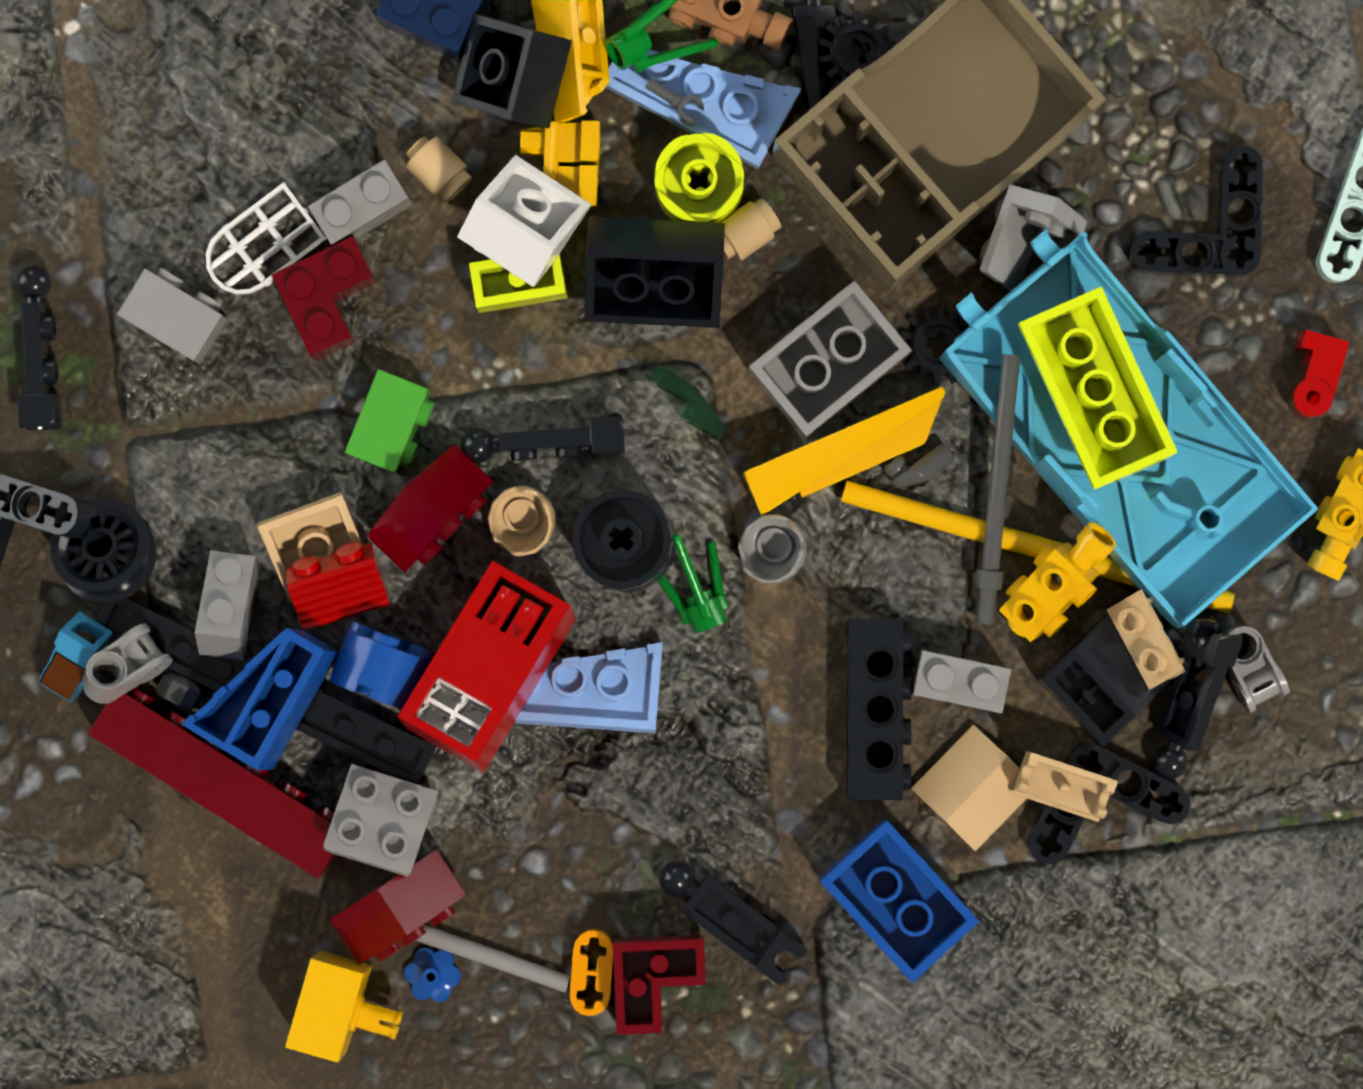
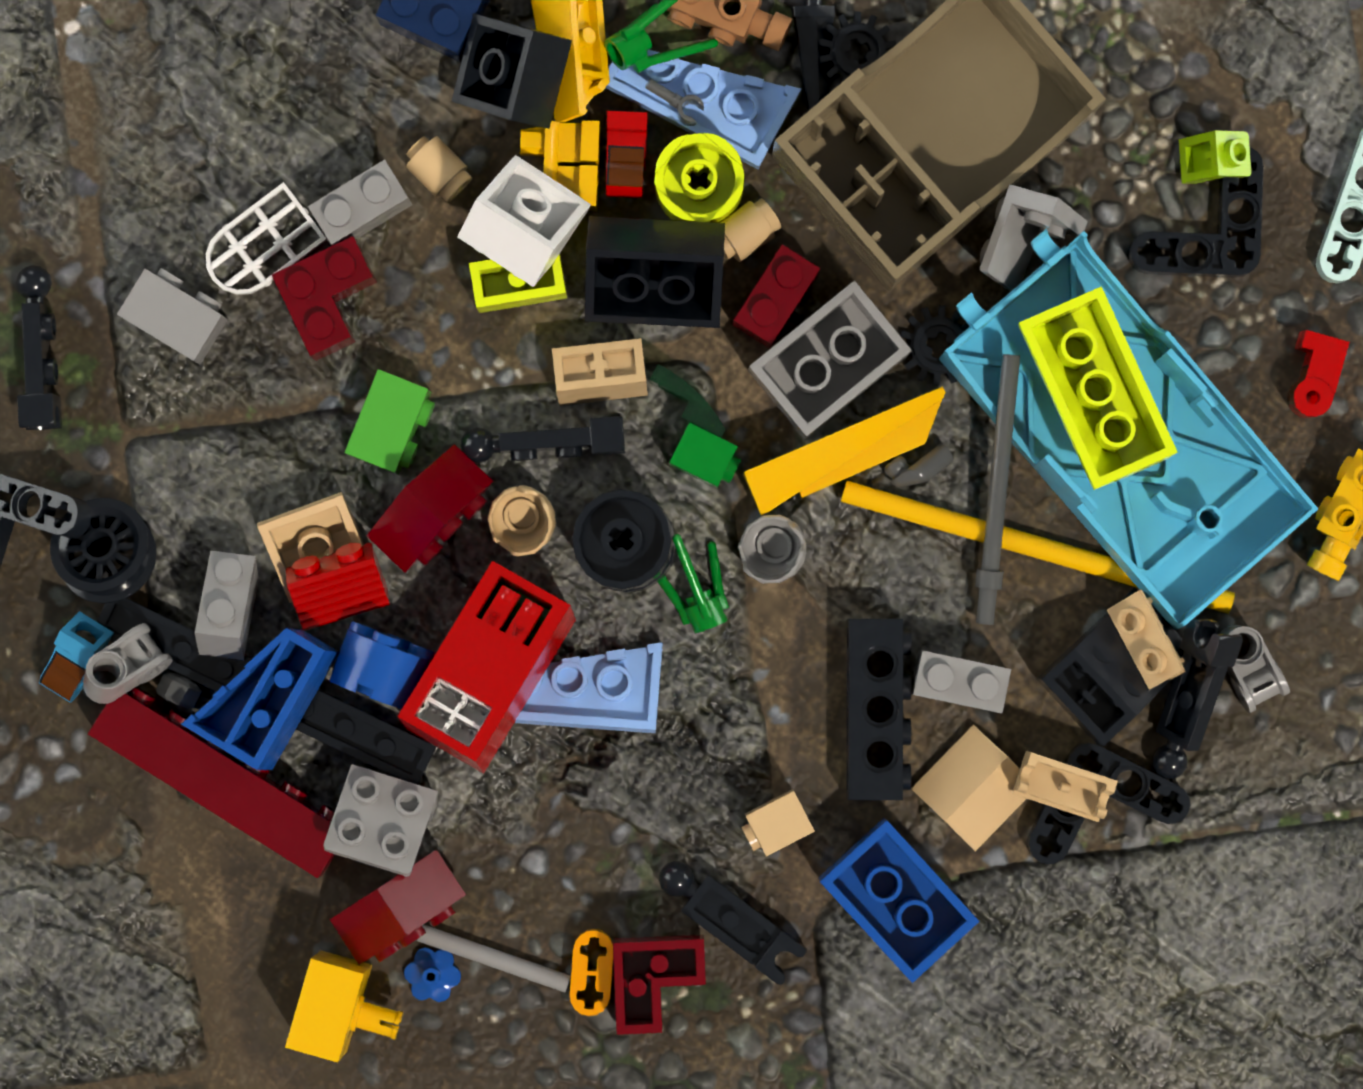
yellow brick [999,522,1116,642] -> none
none -> tan hinge [552,338,648,406]
none -> leg [606,111,648,198]
none -> green brick [669,422,741,489]
none -> dark red brick [733,244,820,349]
none -> tan brick [741,789,815,856]
none -> lime bracket [1178,130,1251,184]

